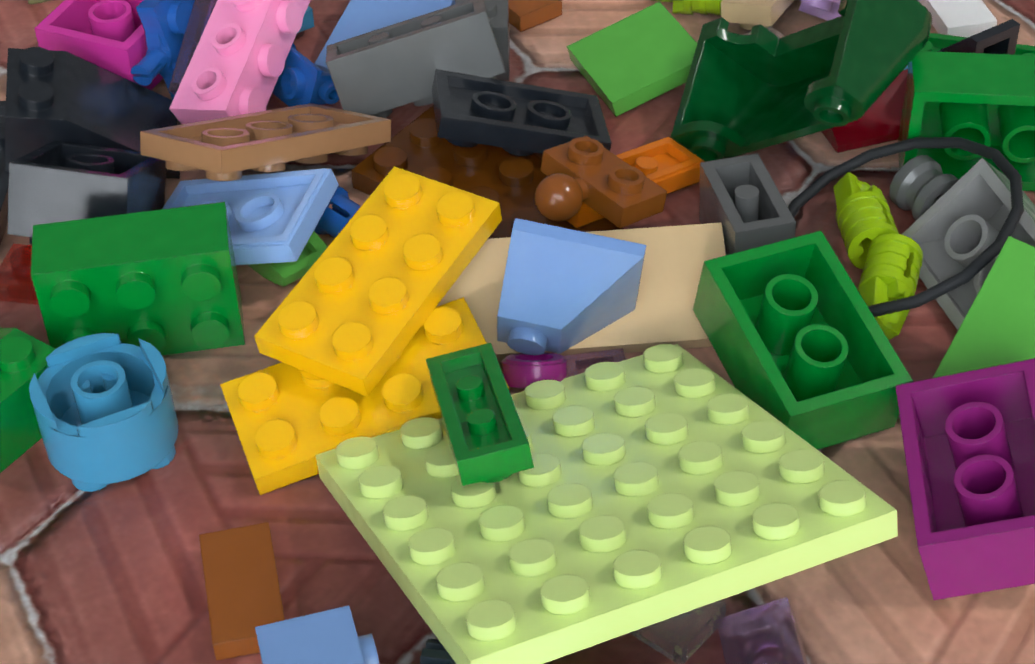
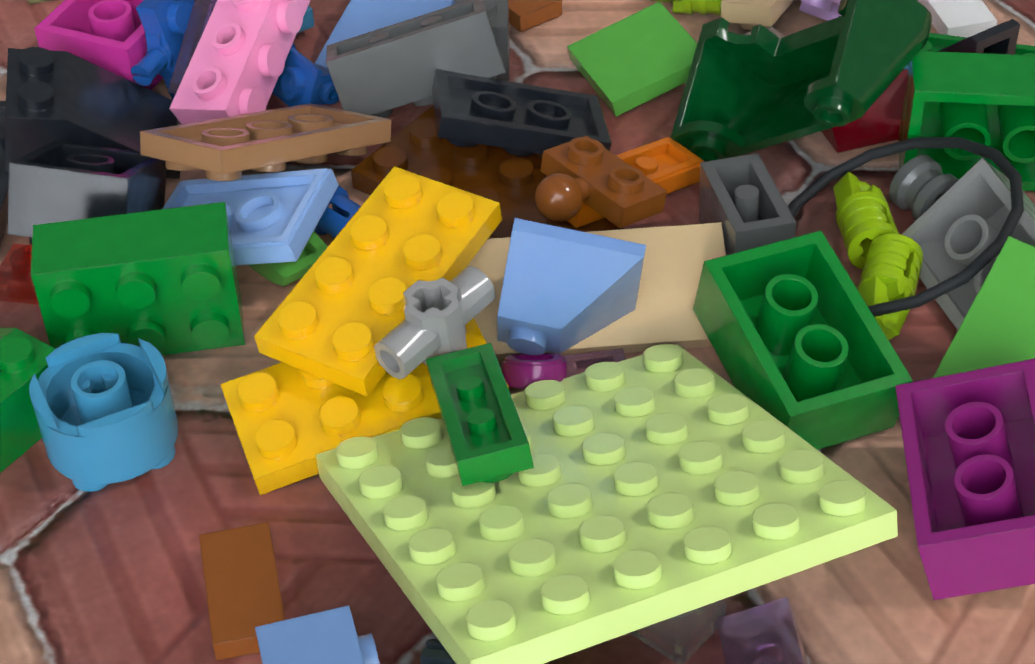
none -> light grey axle [374,266,495,379]

